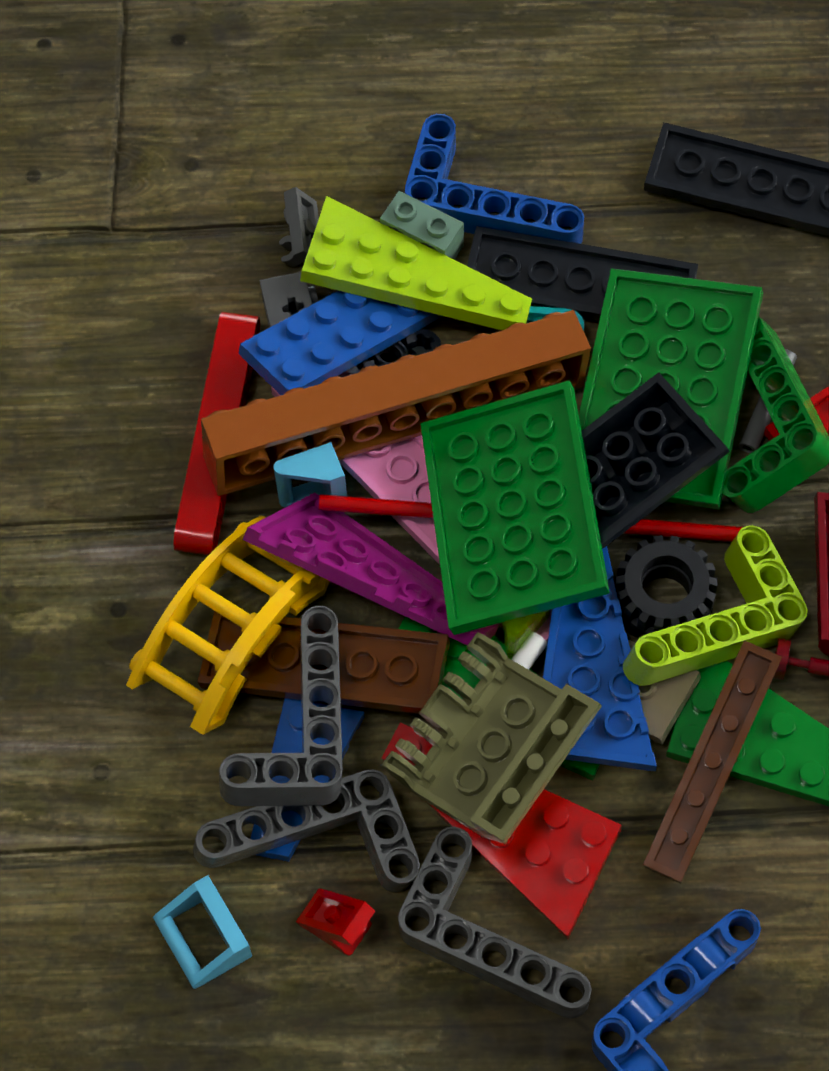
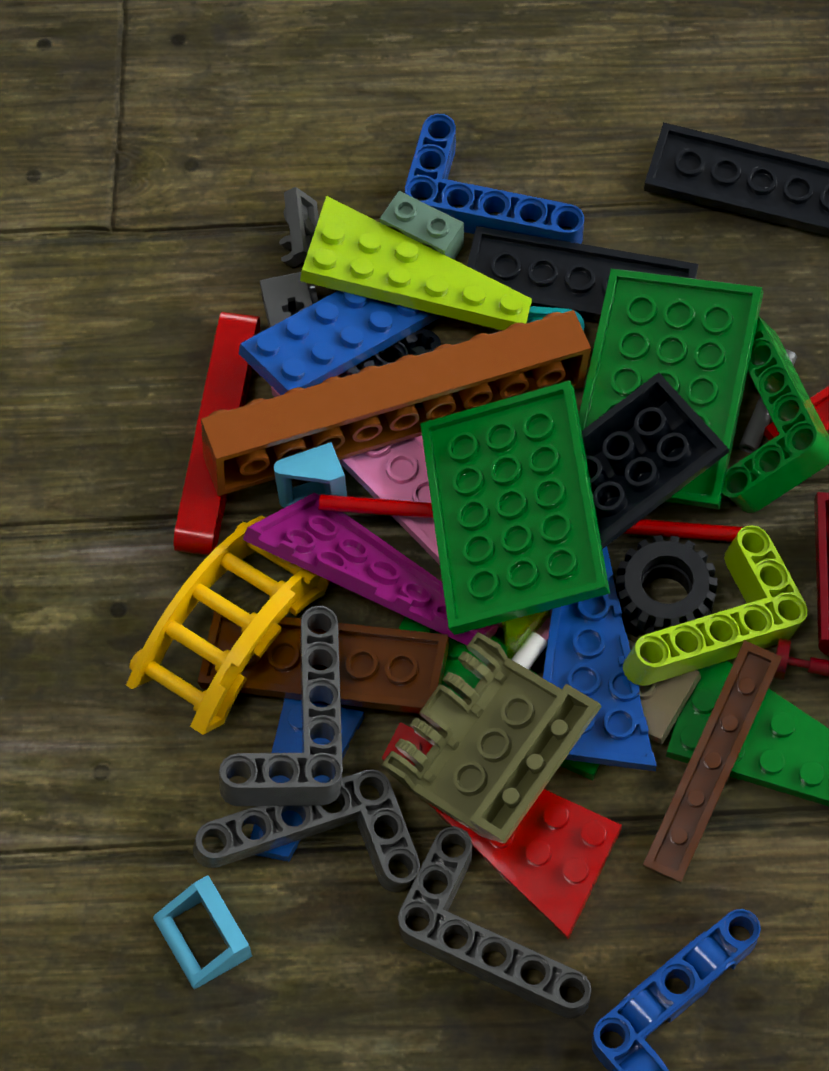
red slope [296,888,375,956] -> none

